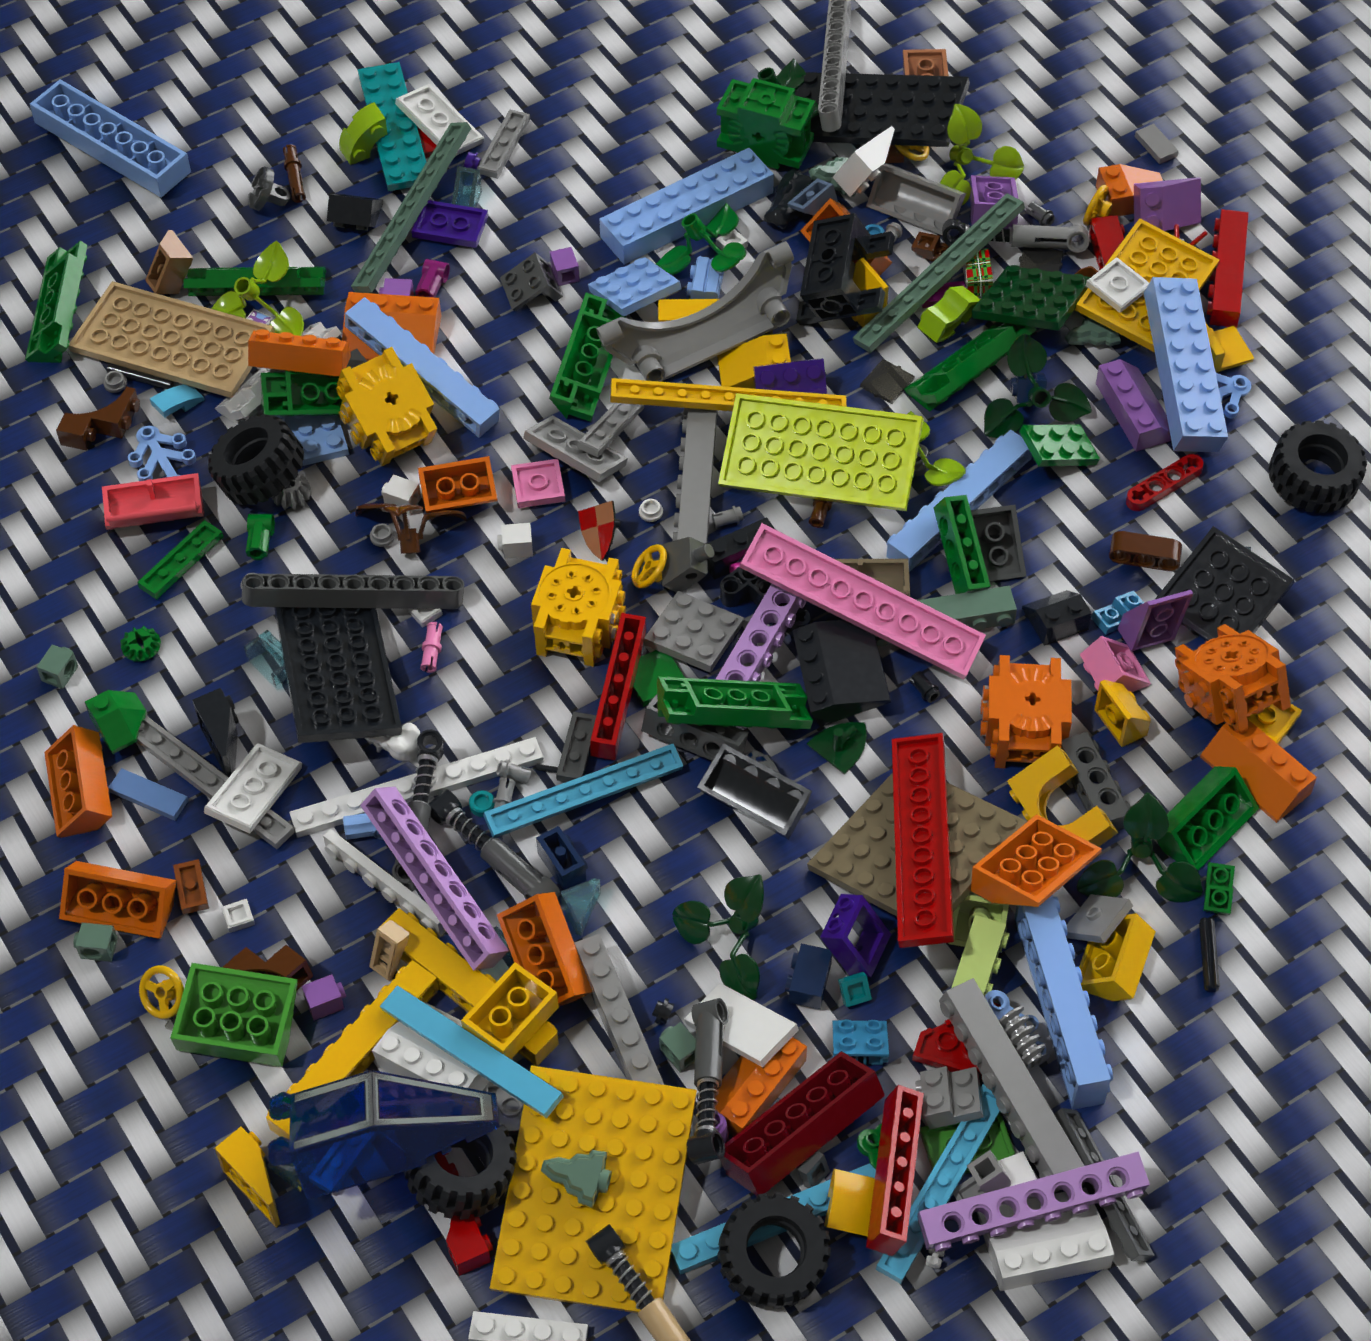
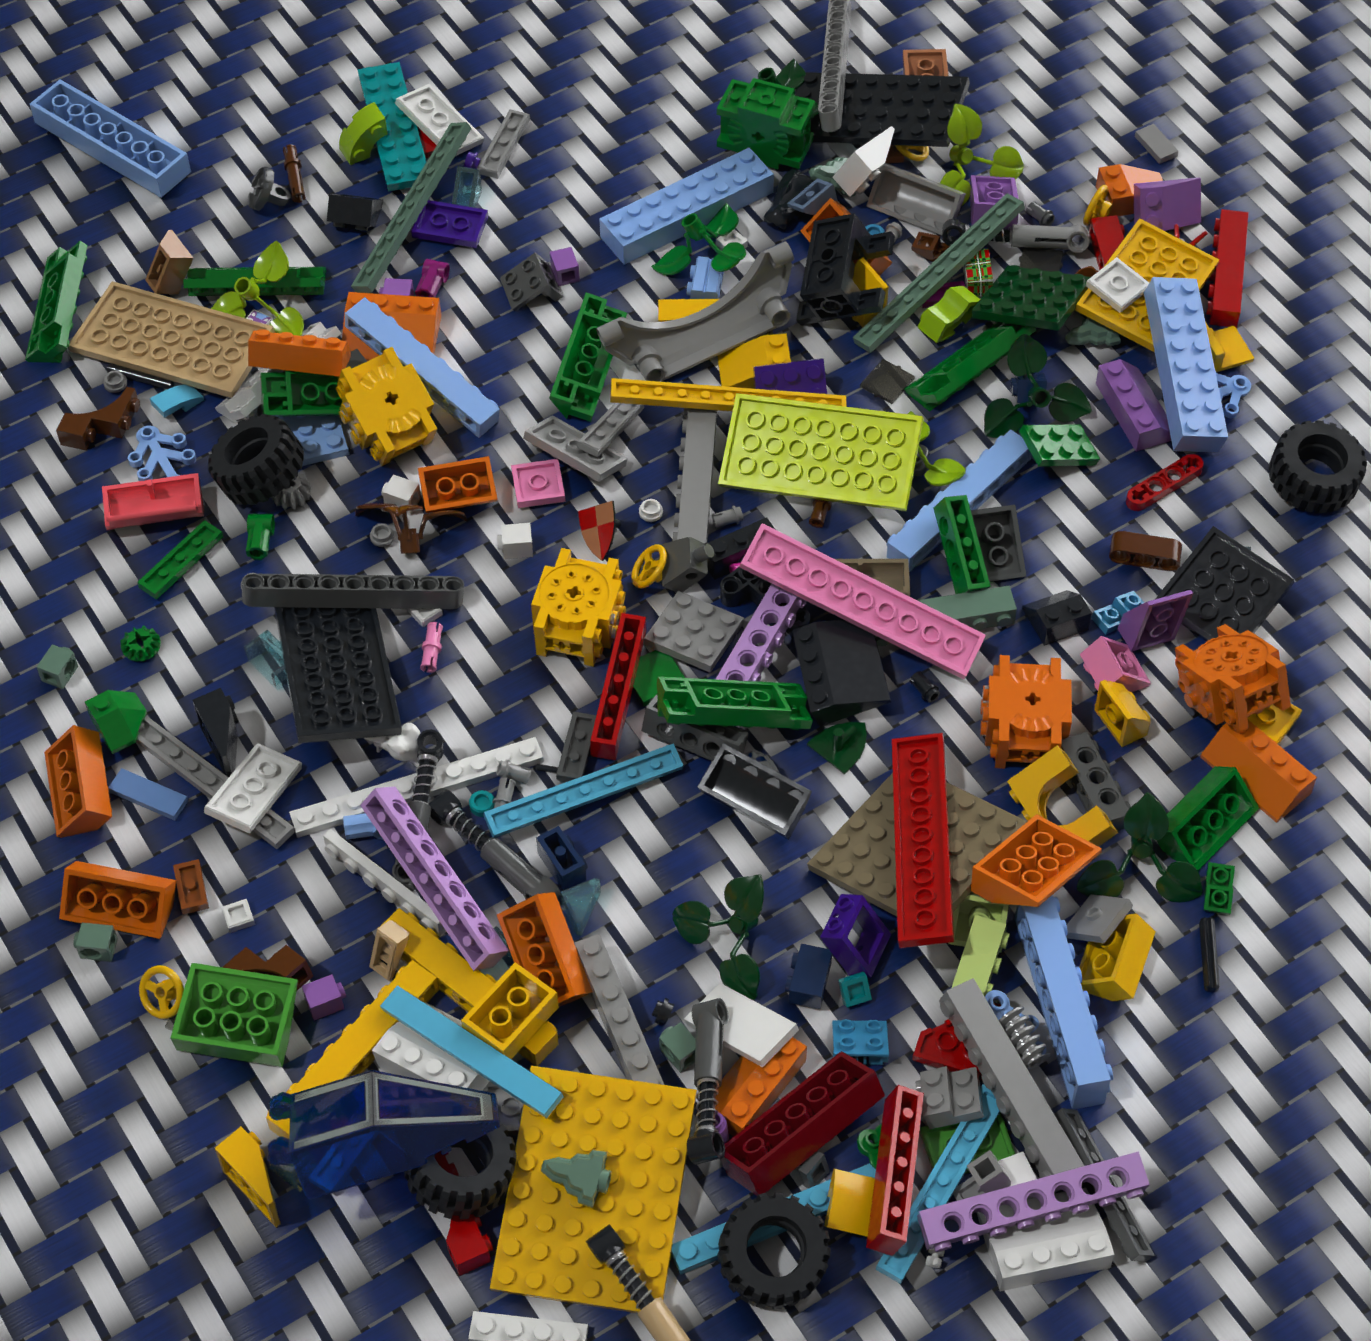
light blue plate [588,257,681,317] -> none

